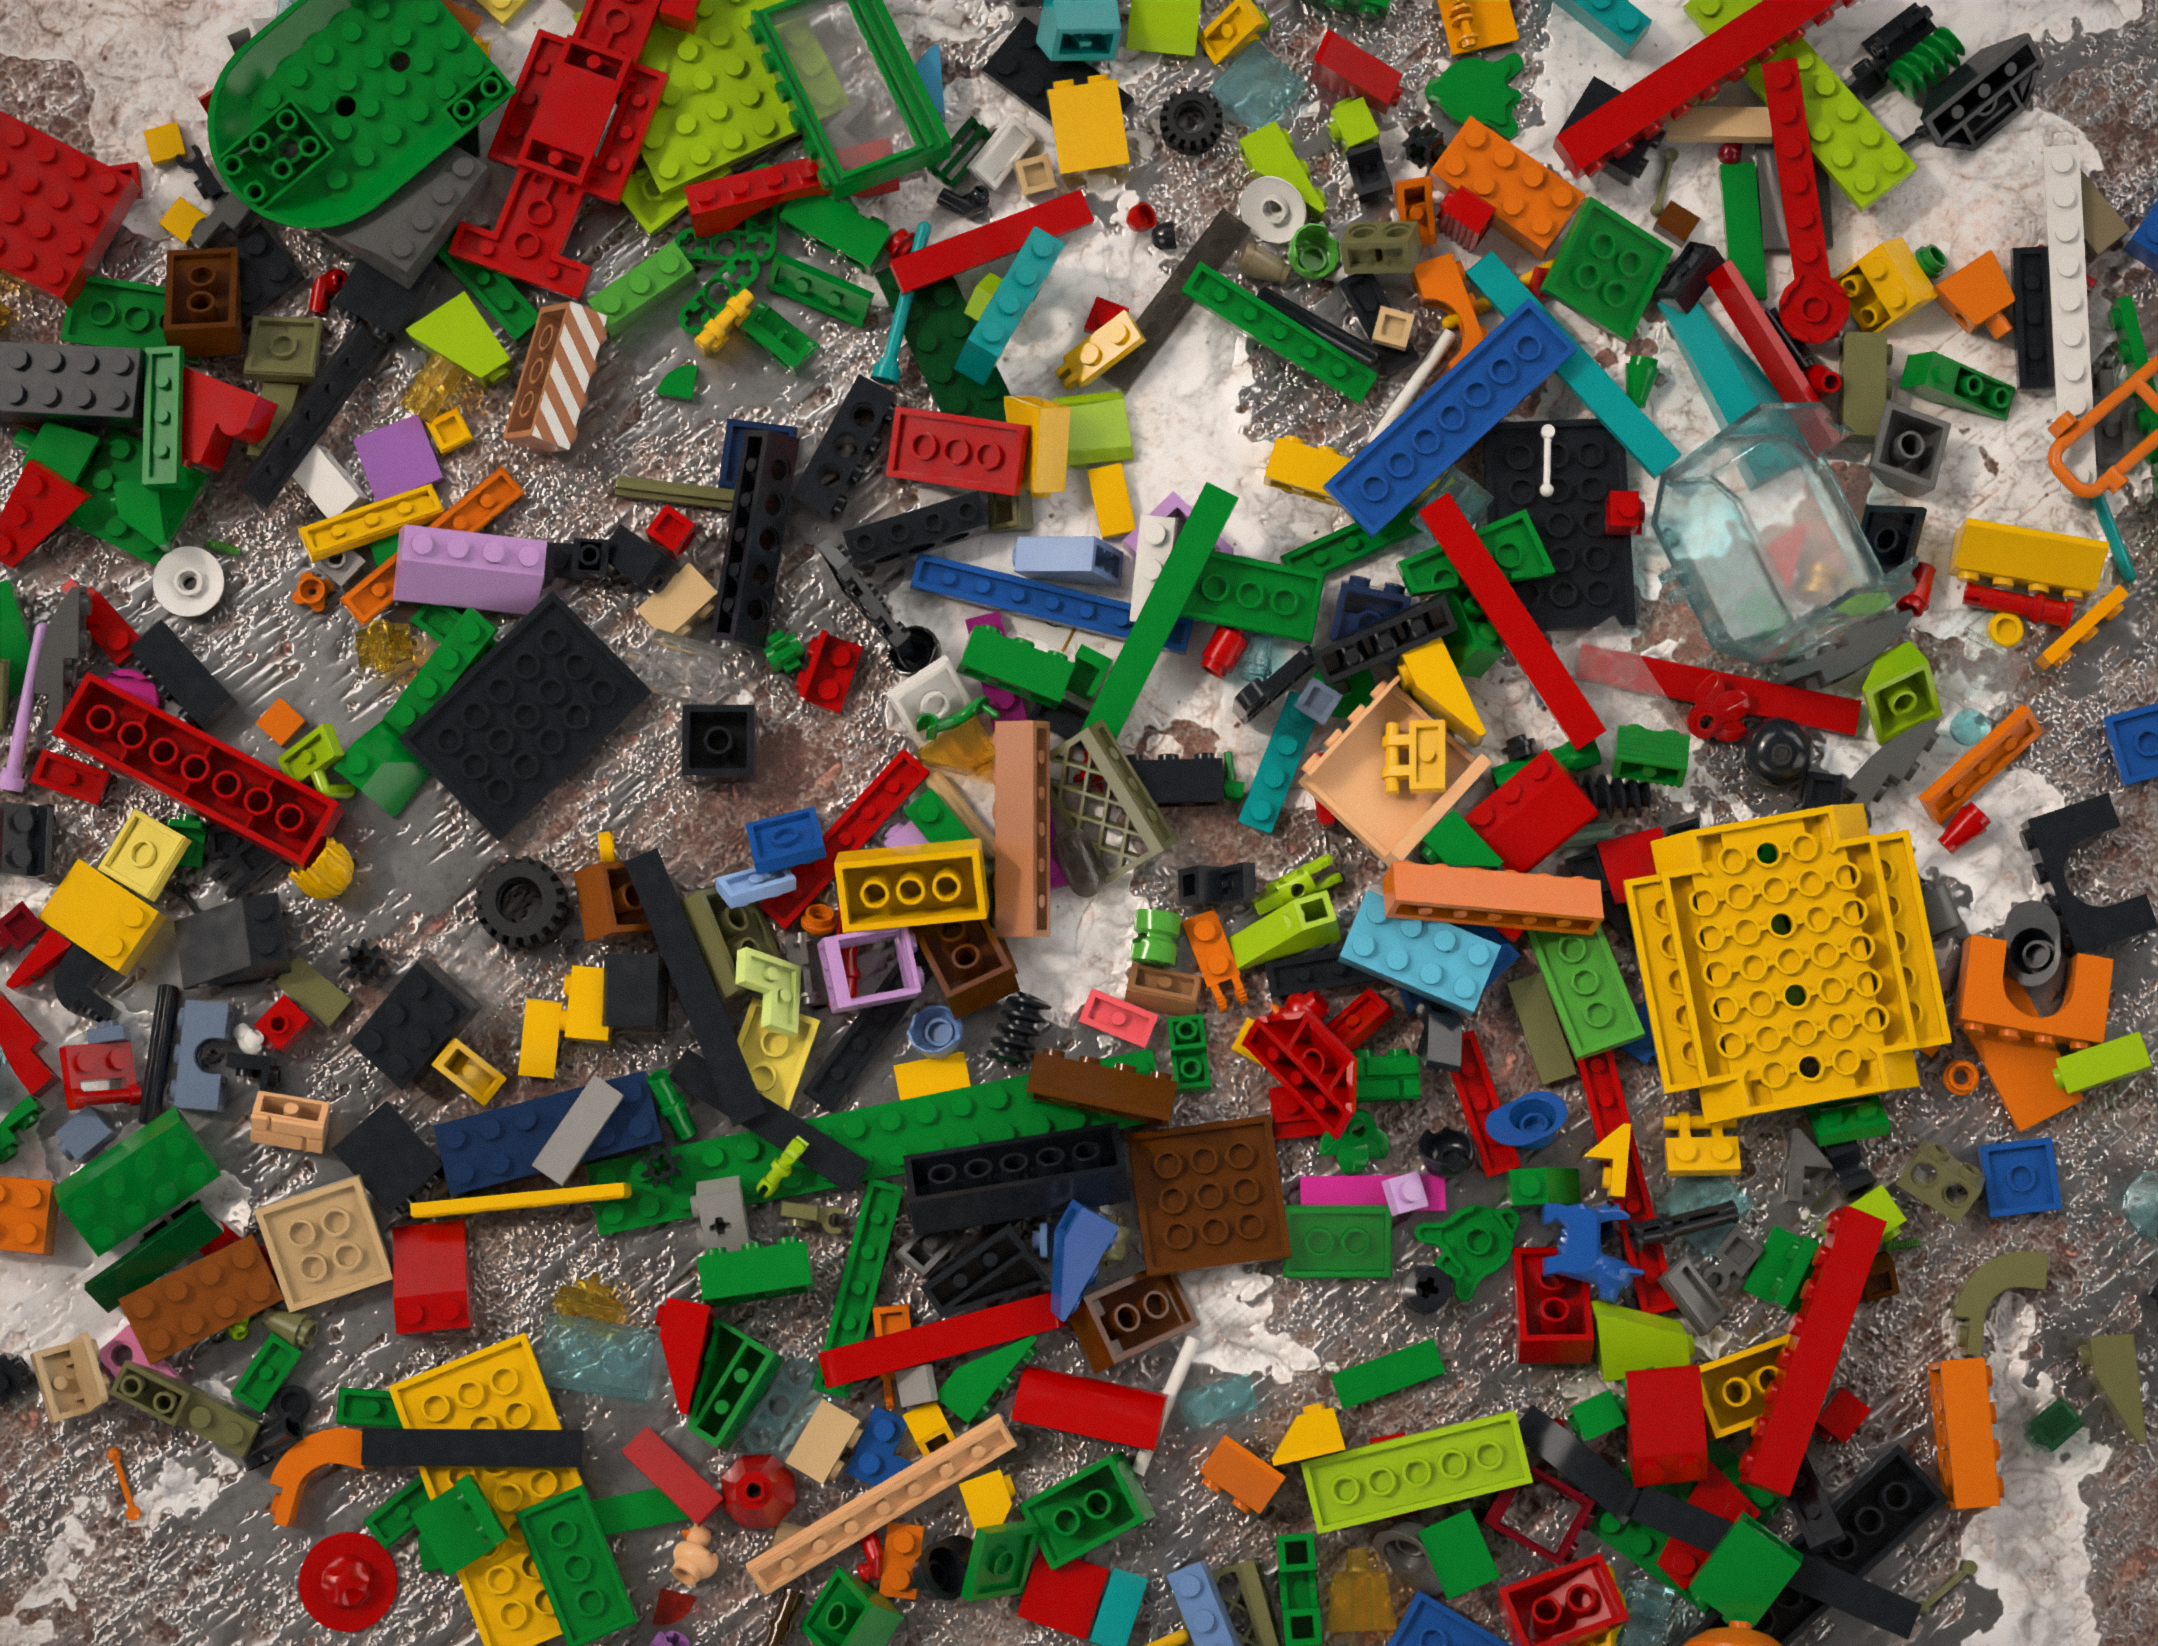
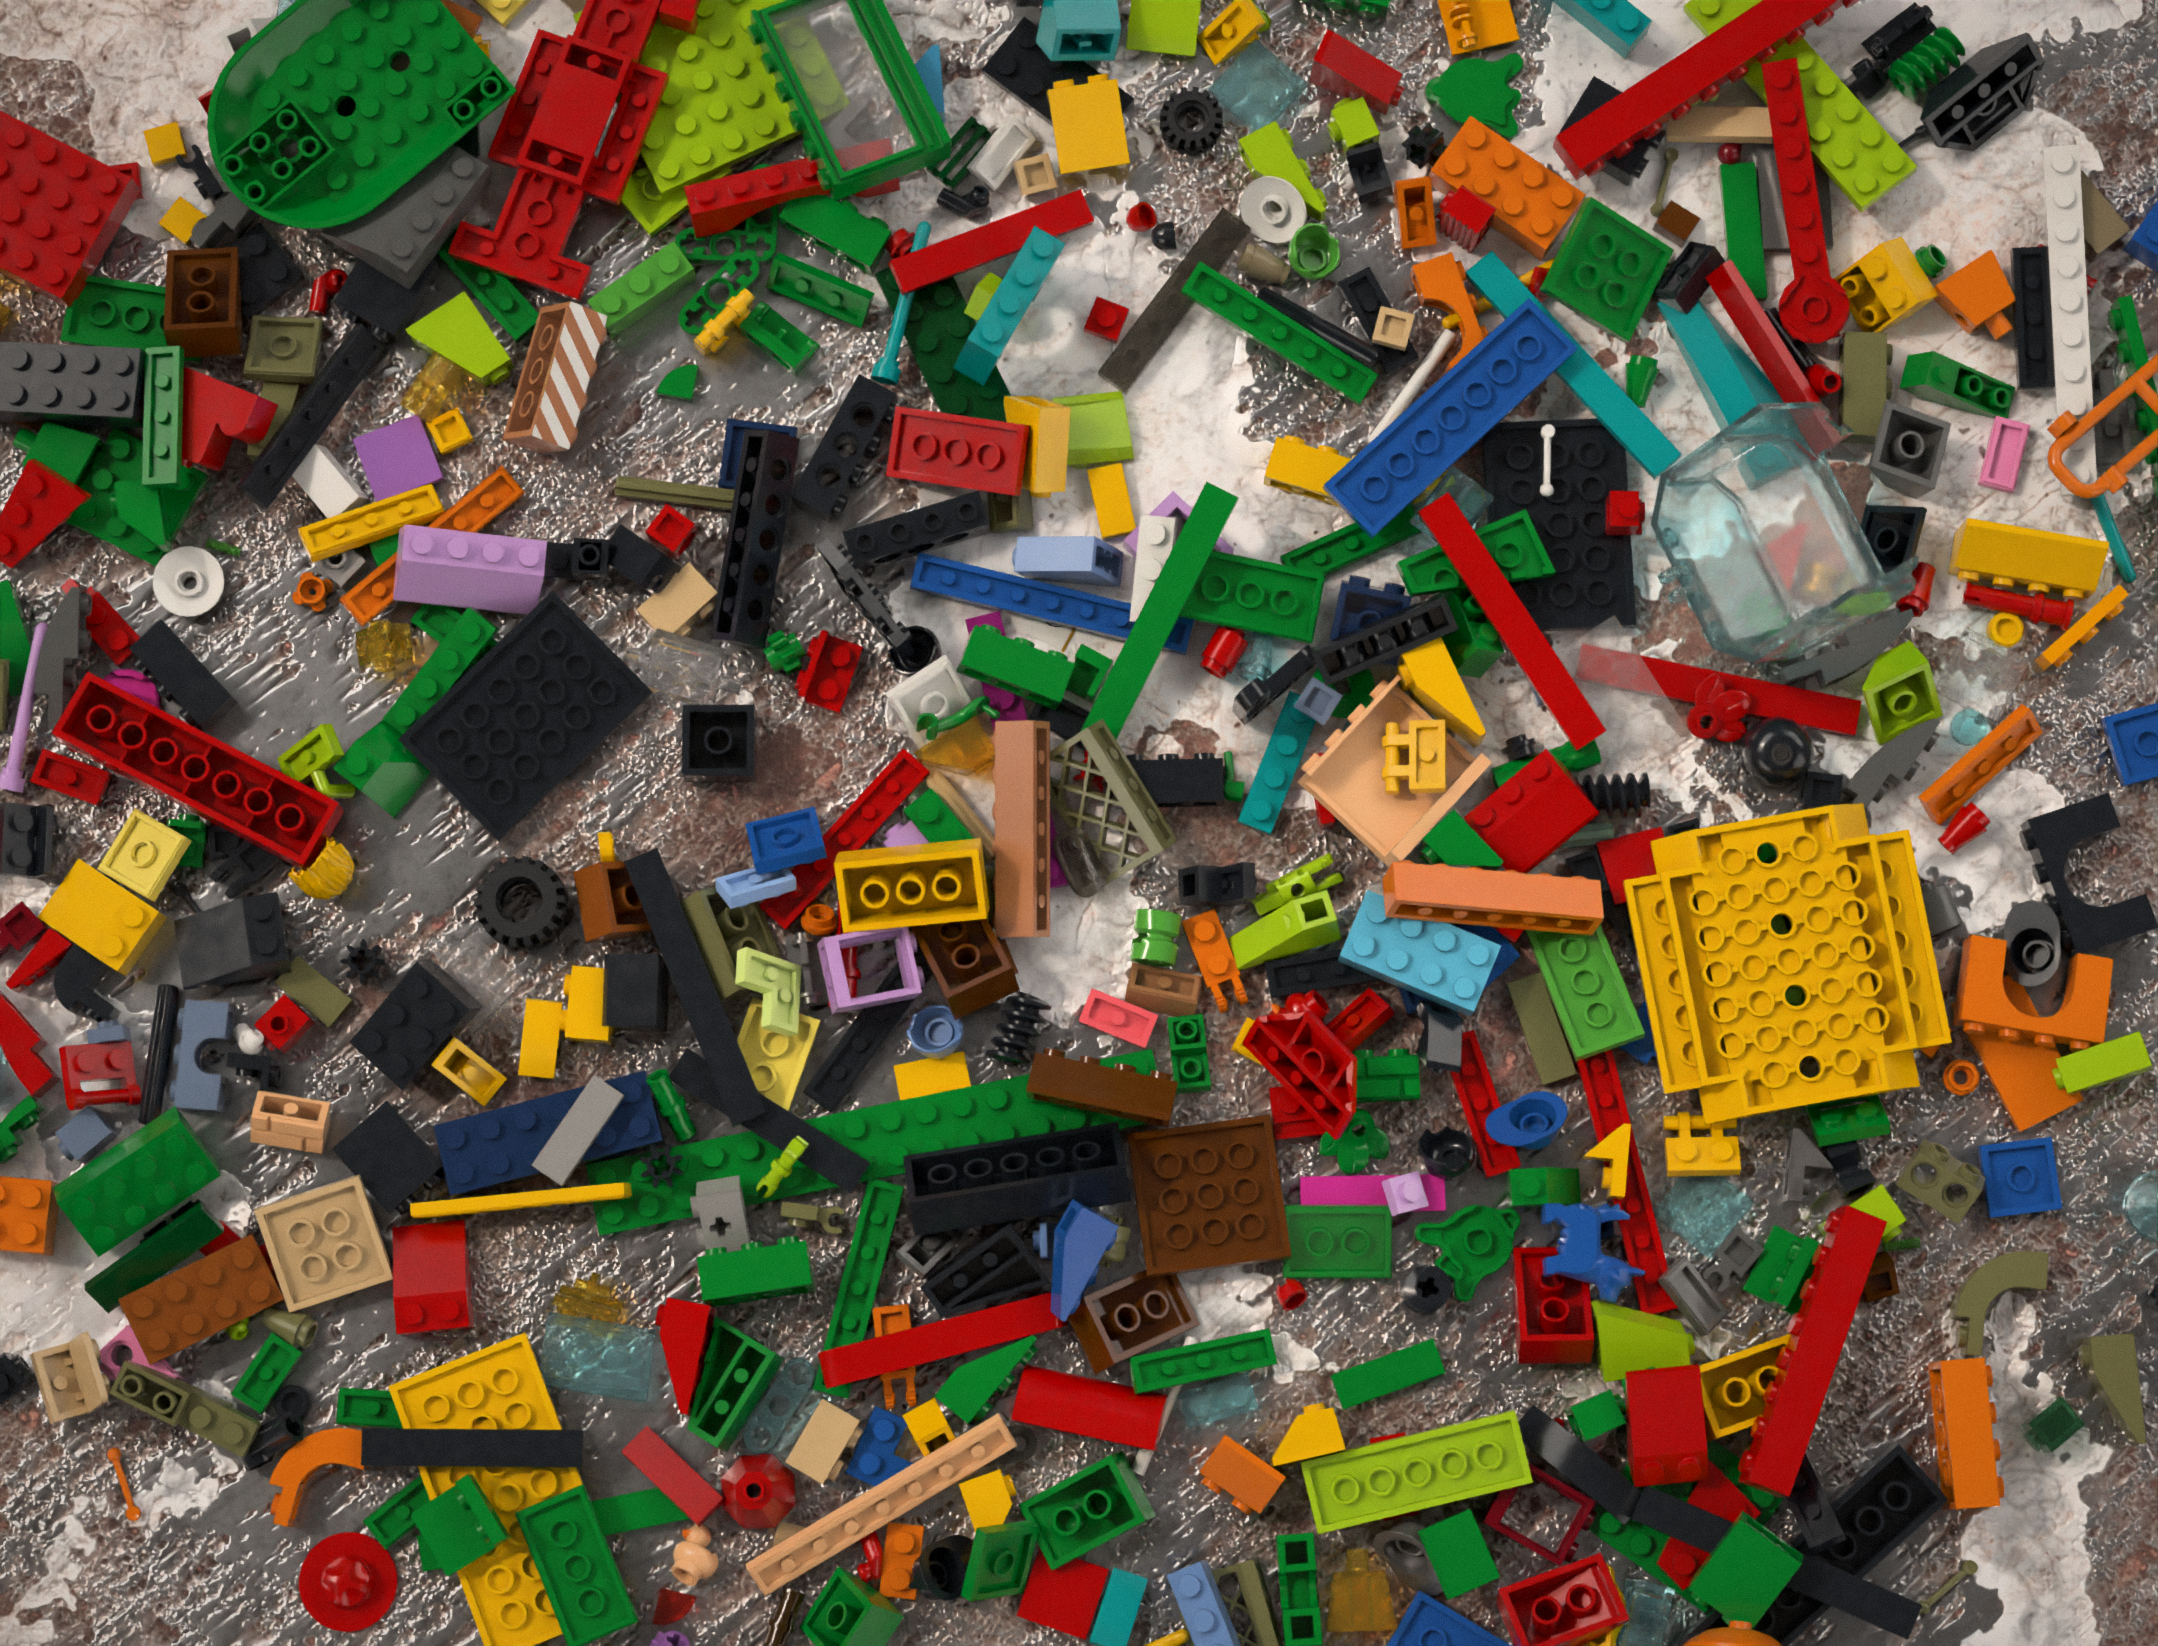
orange tile [255,697,307,748] -> none
light grey tile [895,1364,938,1408] -> none
yellow hinge [1055,310,1147,390] -> none
olive brick [1340,221,1423,274] -> none
green brick [1611,724,1690,788] -> none
black pin [1626,1200,1739,1253] -> none
red brick [1814,1386,1871,1446] -> none
none -> green plate [1127,1328,1277,1395]
none -> red hinge [1276,1278,1308,1311]
none -> bright pink tile [1977,416,2030,494]

